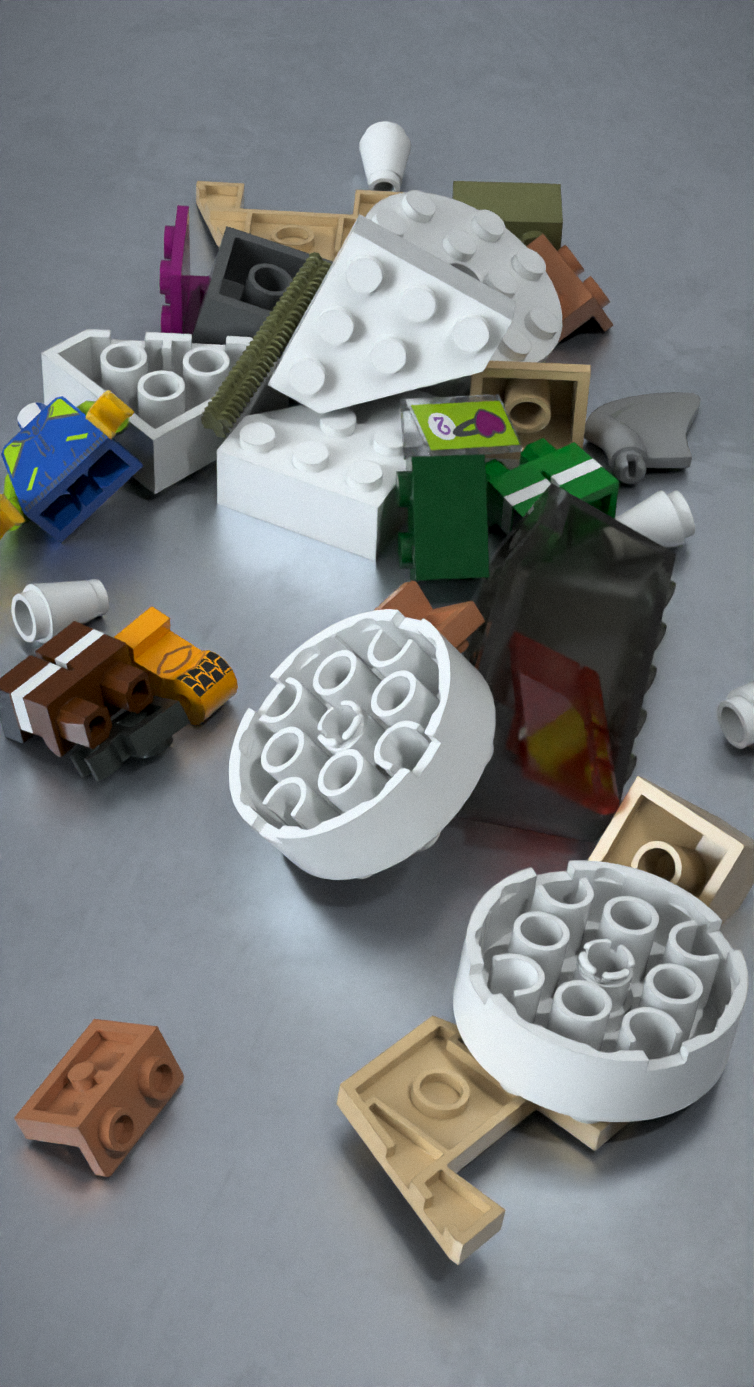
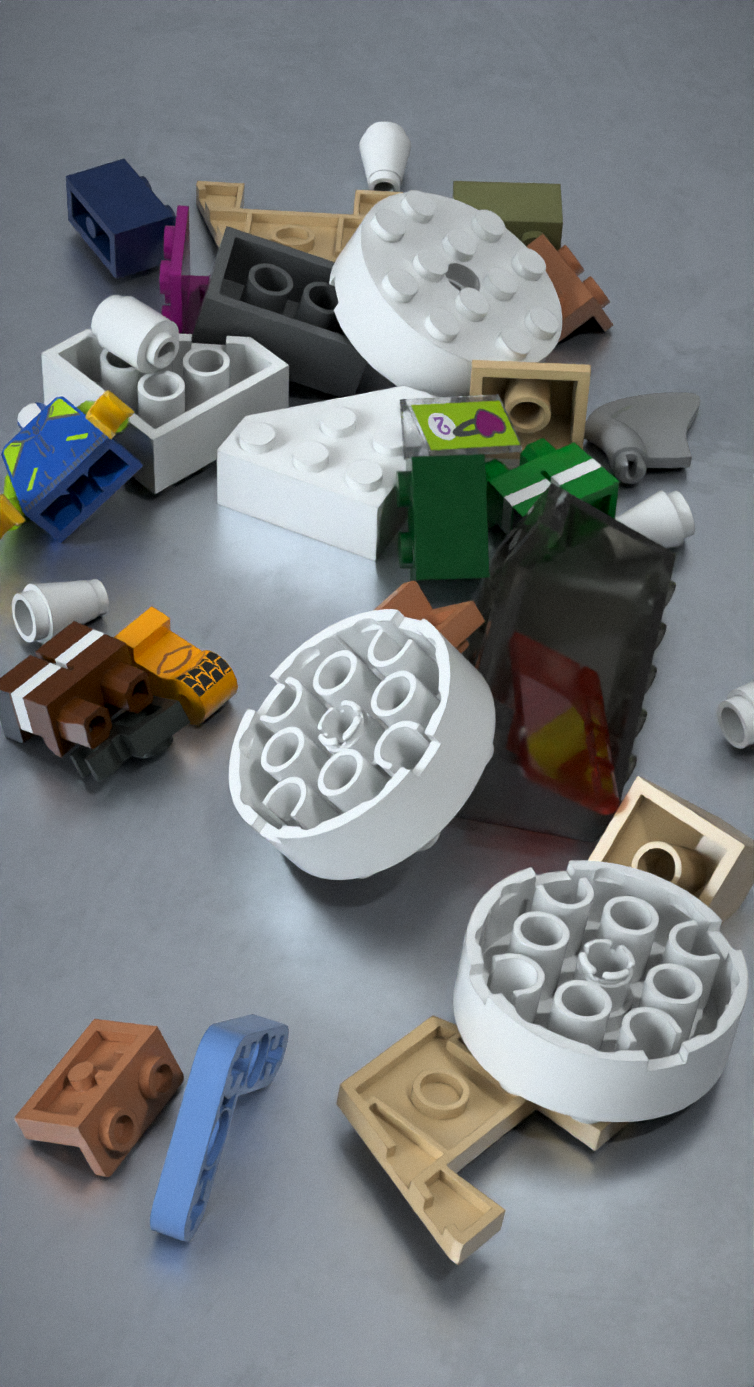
olive axle [201,252,332,438] -> none
white brick [268,214,516,414] -> none
none -> dark blue brick [66,159,176,279]
none -> white brick [91,295,179,374]
none -> medium blue beam [150,1014,289,1242]

